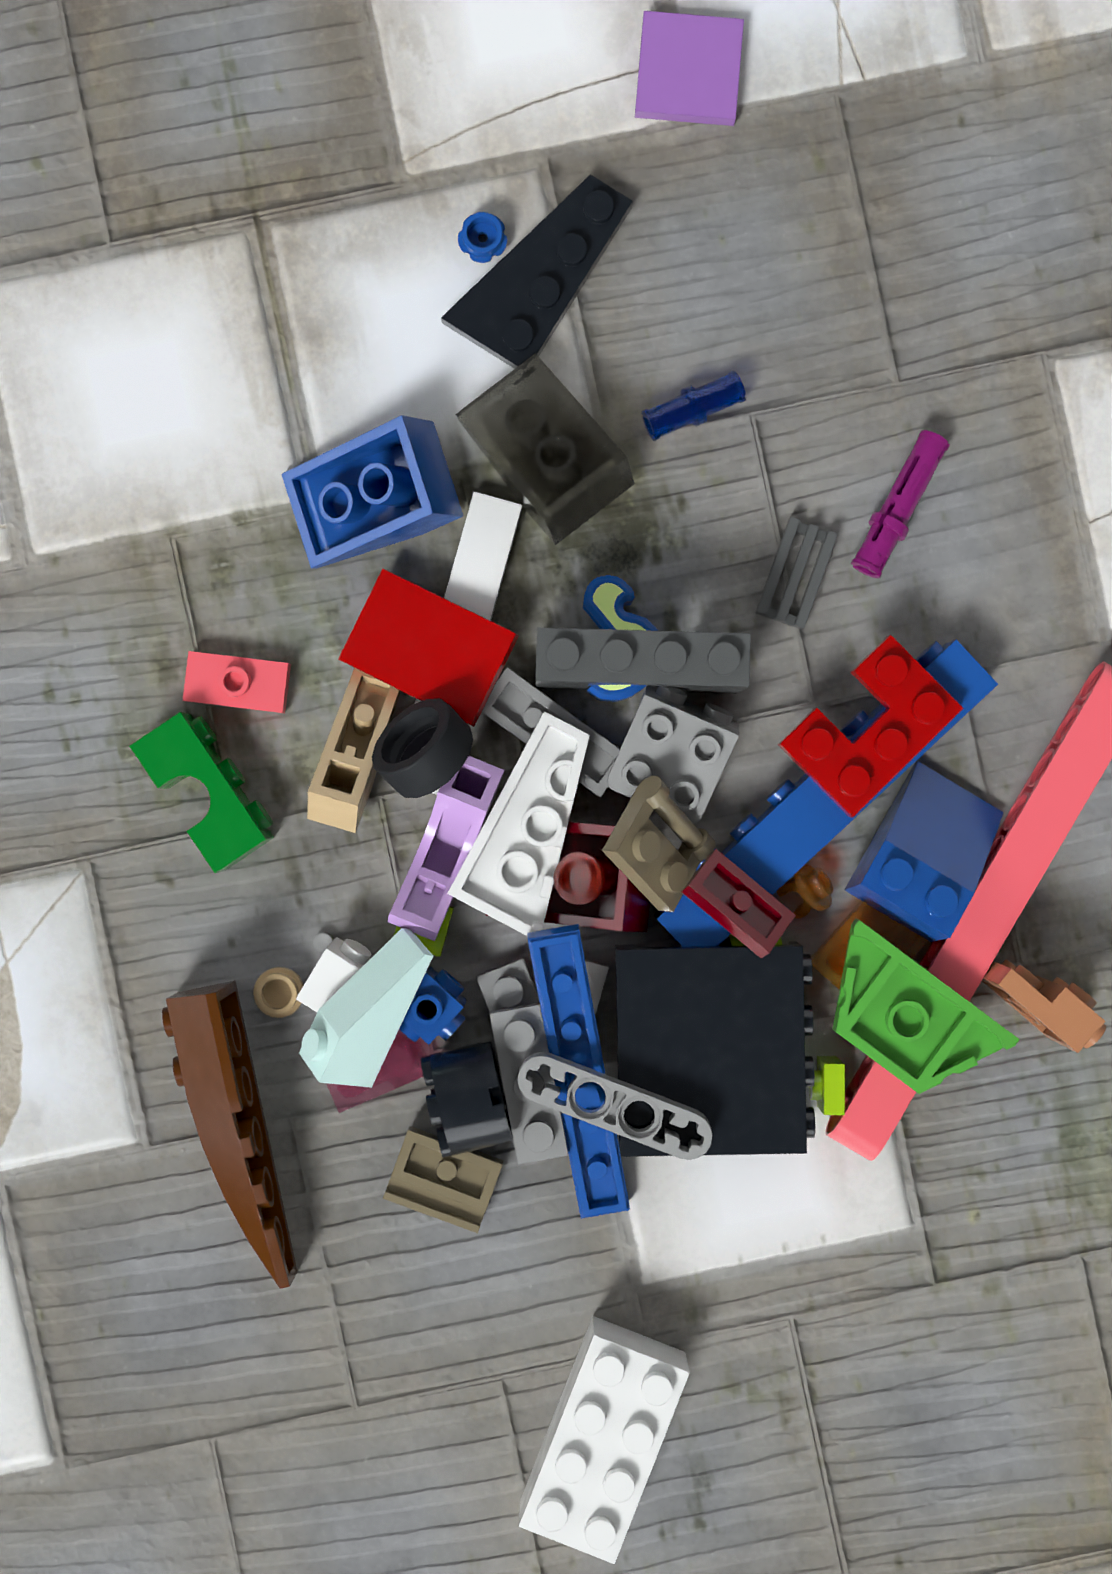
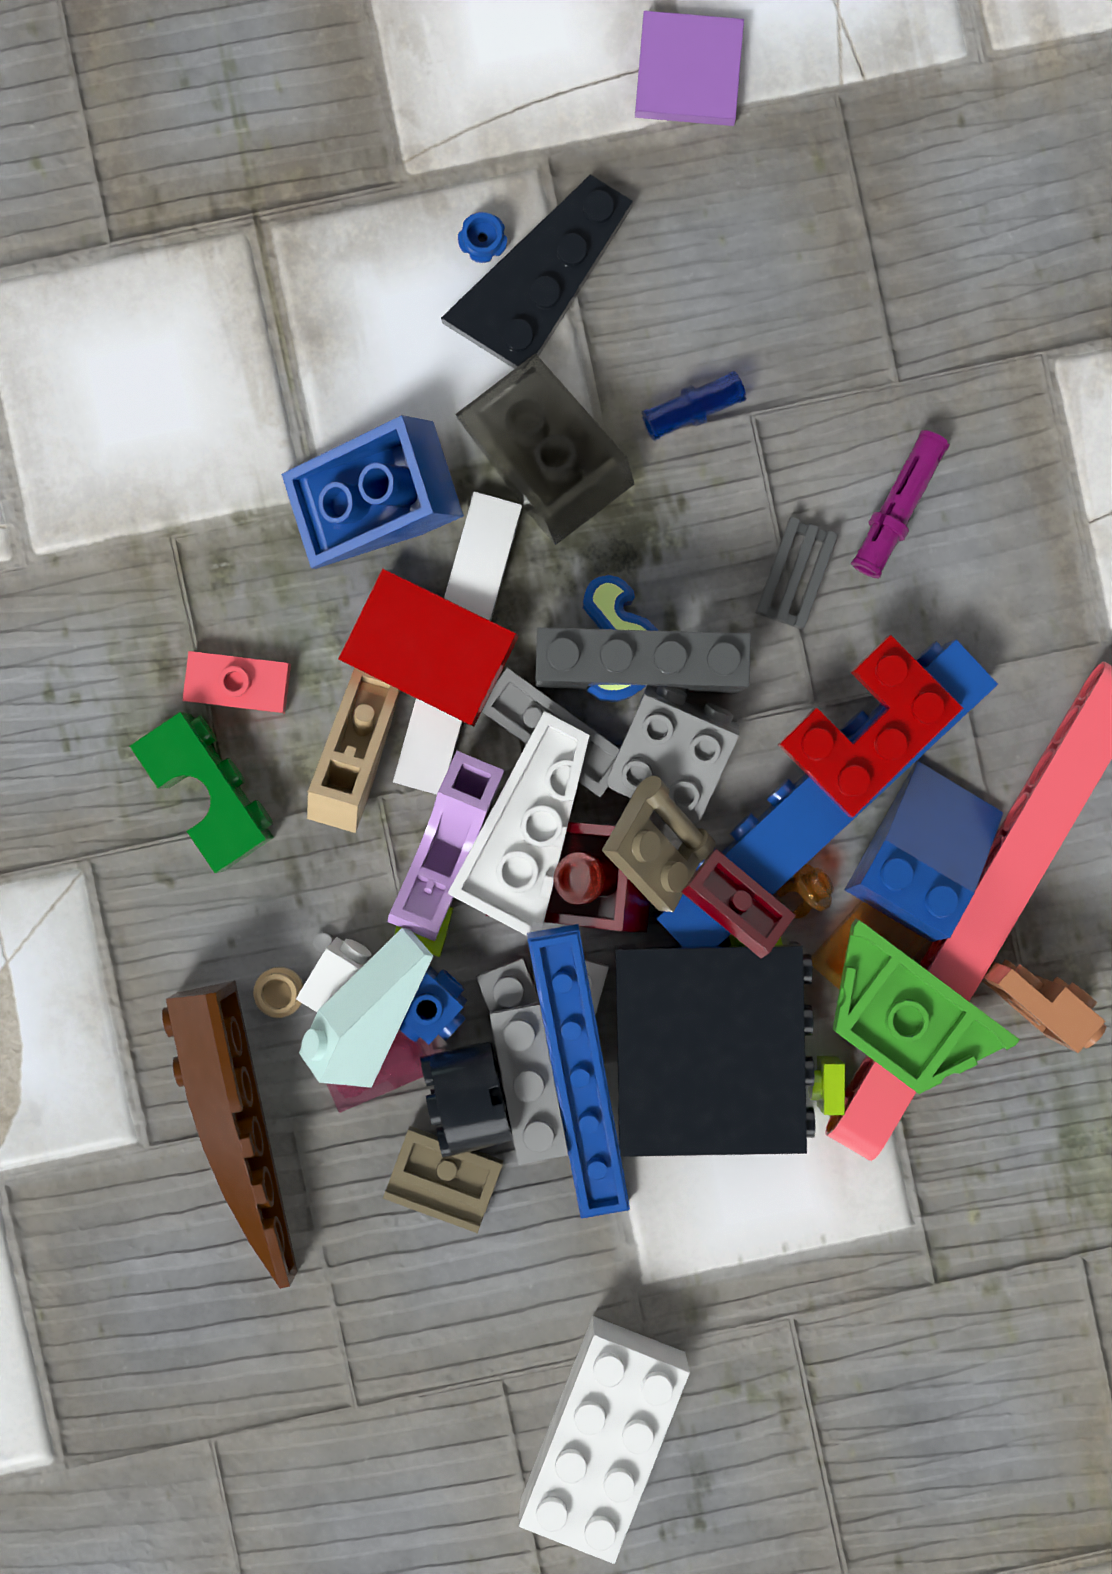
black tyre [372,698,474,798] -> none
light grey beam [518,1052,712,1160] -> none

